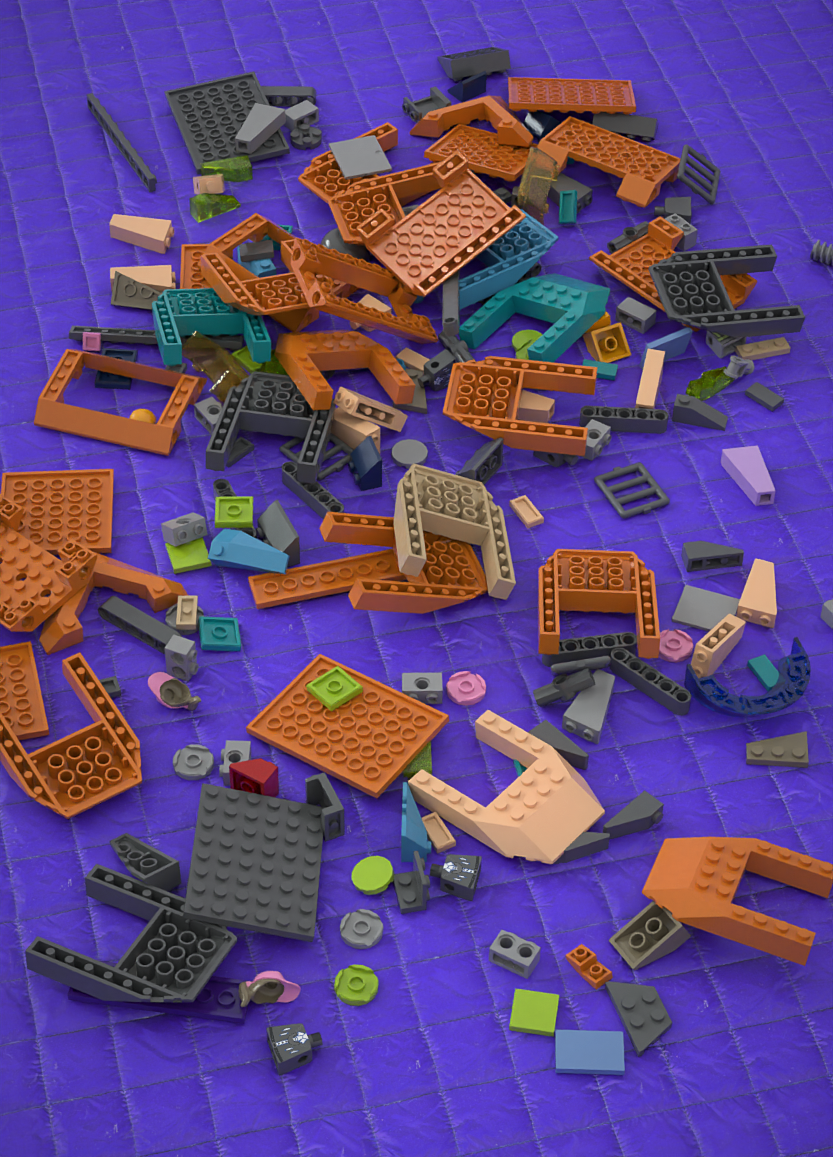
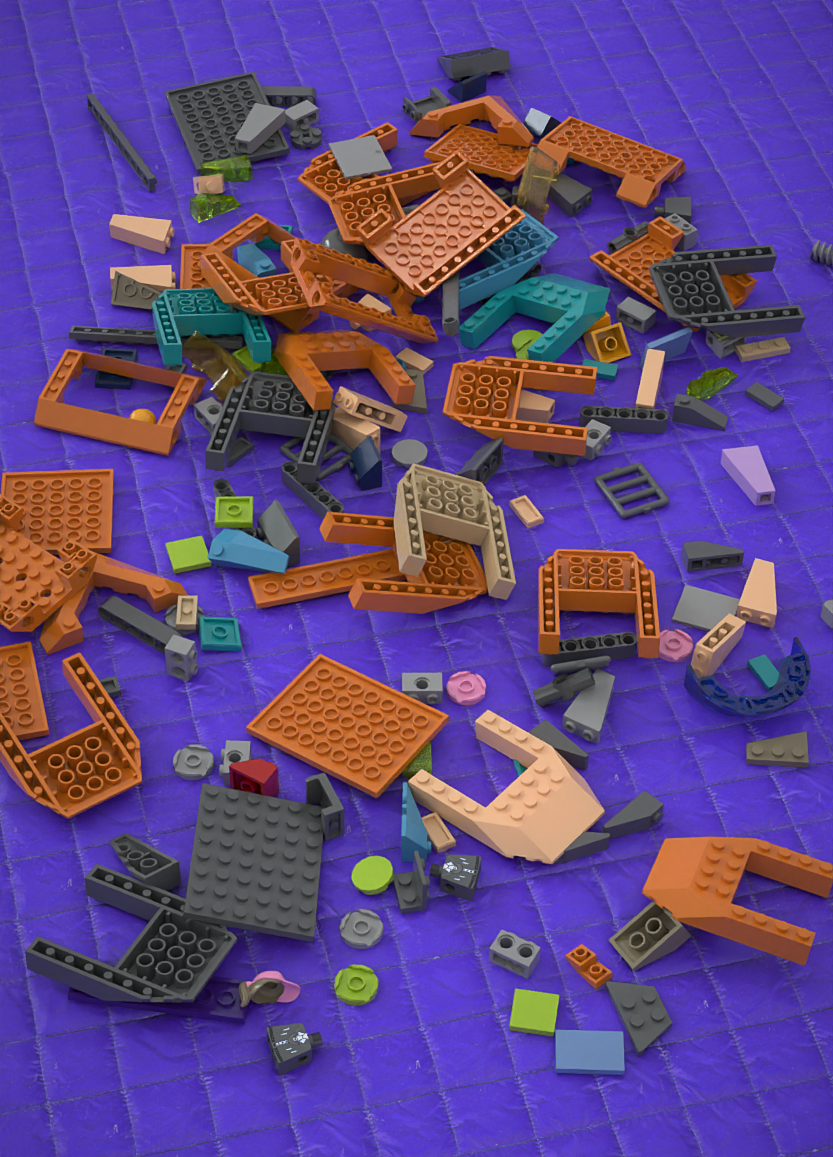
bright pink tile [83,332,101,351] -> none
dark tan hair [148,672,201,711] -> none
light grey brick [161,512,208,546] -> none
dark grey tile [239,240,274,262] -> none
lime tile [306,666,363,712] -> none
dark grey torso [418,349,457,391] -> none
dark grey piece [438,330,476,363] -> none
orange plate [508,77,636,114] -> none
teal tile [559,190,577,225] -> none
dark grey slope [592,111,659,142] -> none
dark grey beam [610,648,691,716] -> none
dark grey bar [677,144,721,204] -> none
light grey connector [724,356,755,379] -> none

